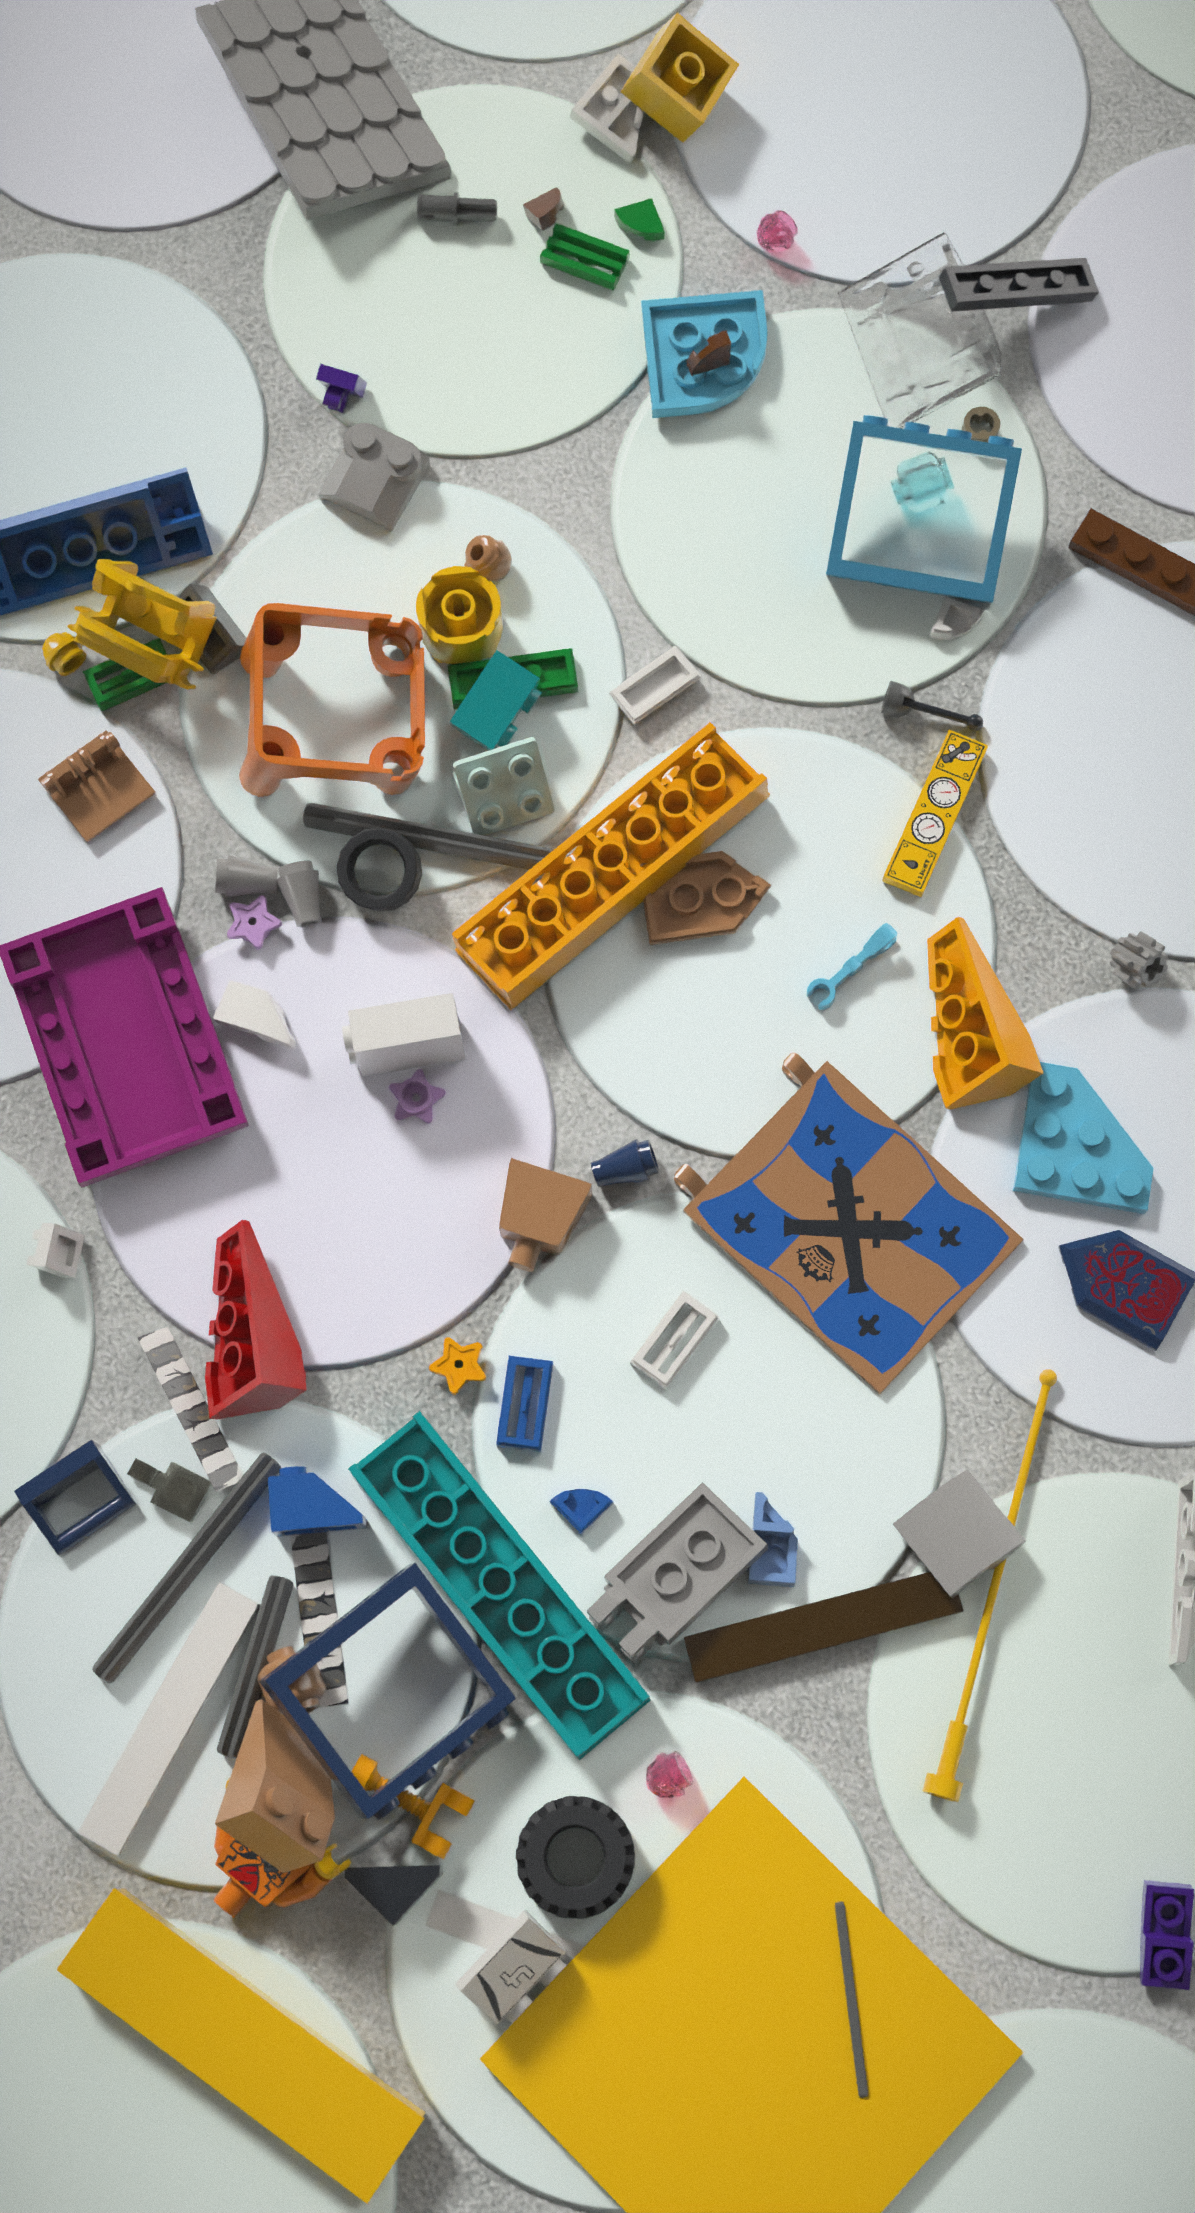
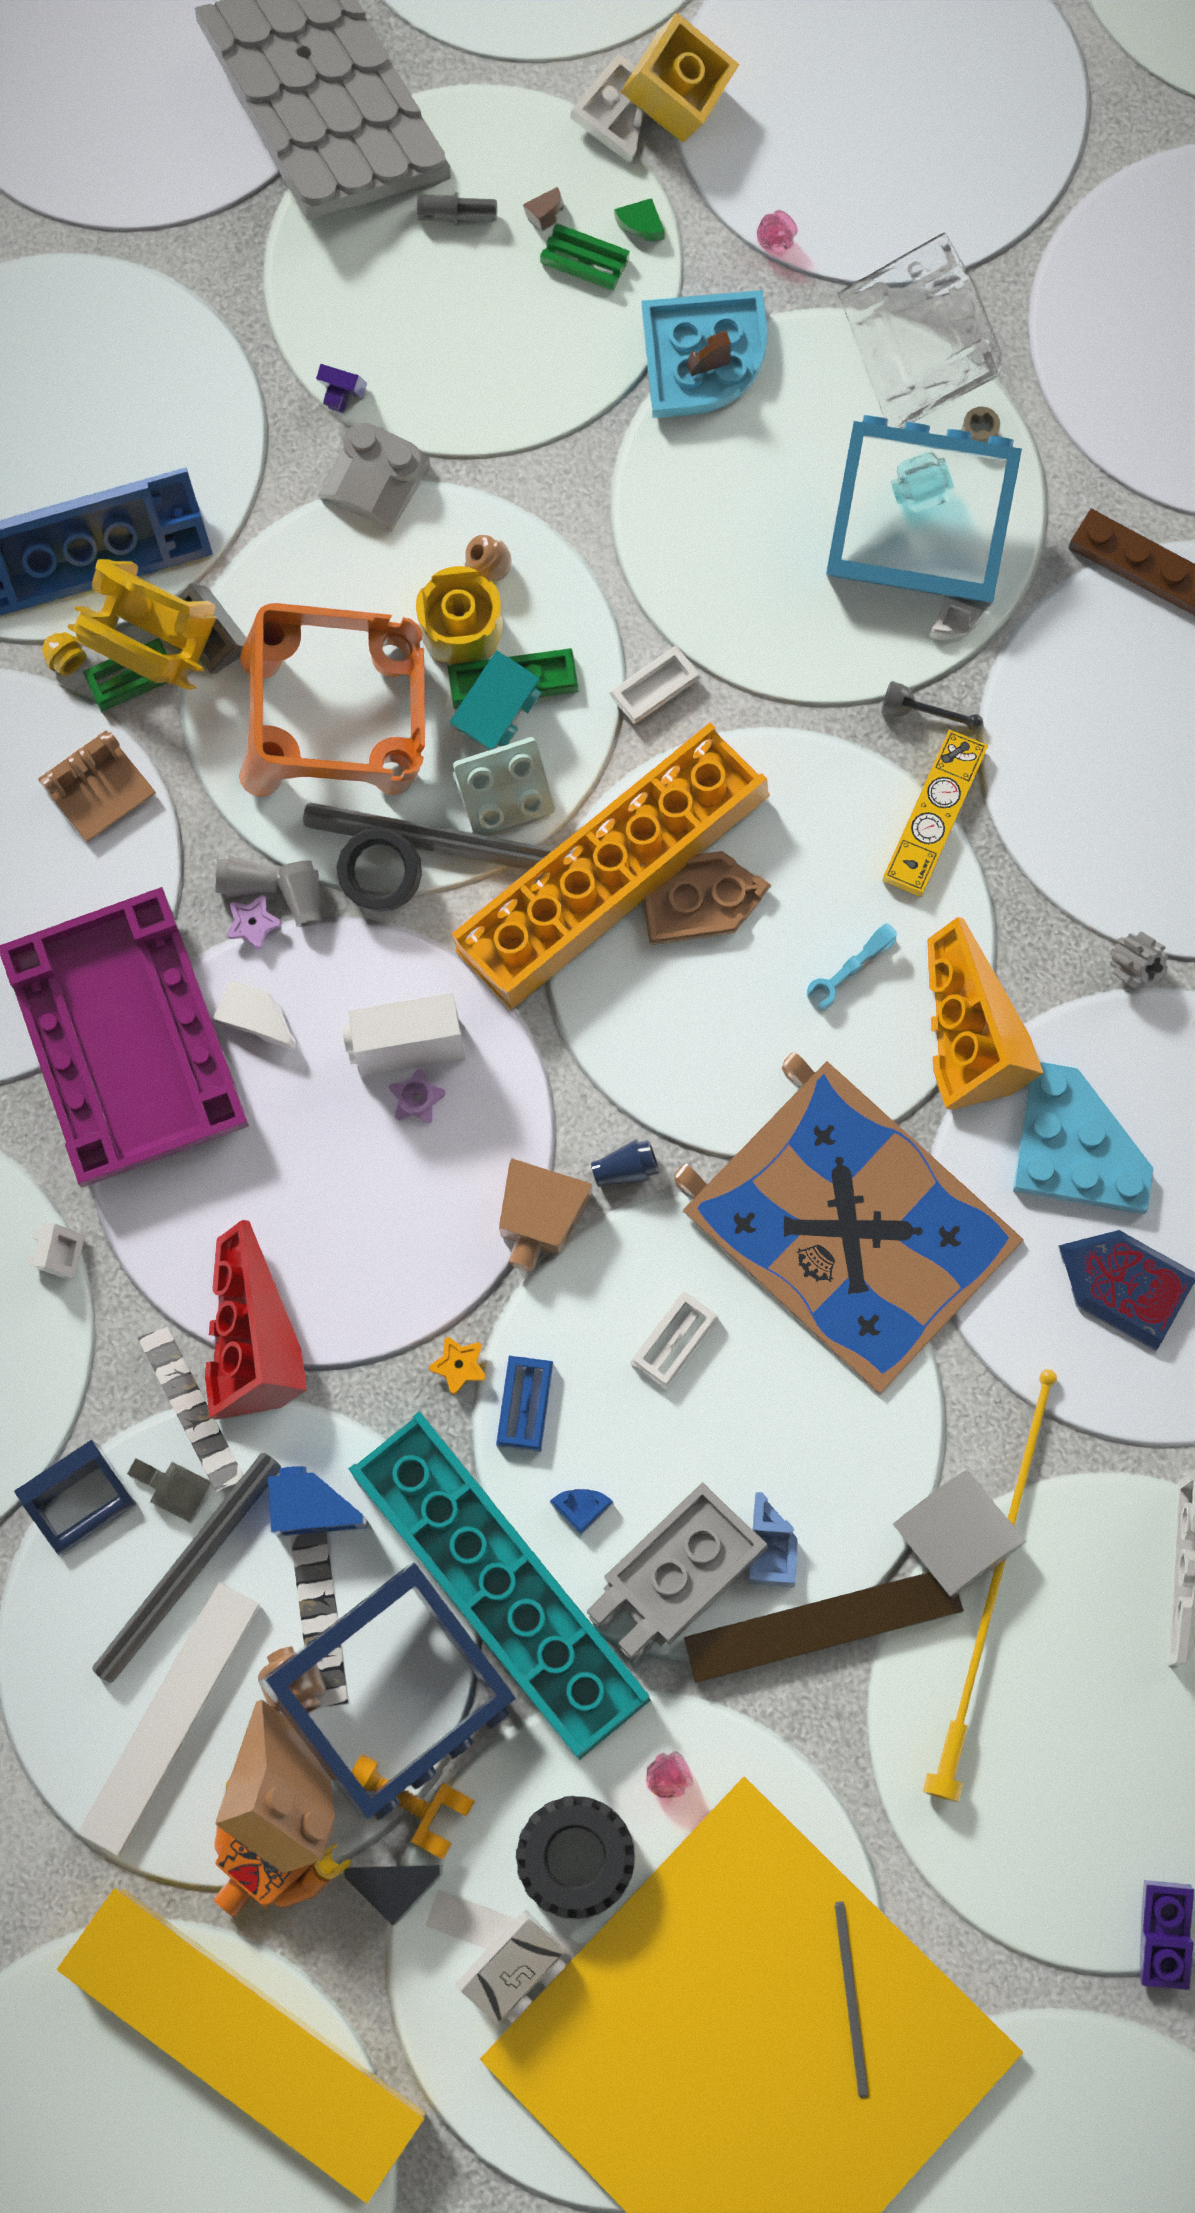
dark grey axle [217,1575,294,1759] -> none
plate [939,258,1099,312] -> none

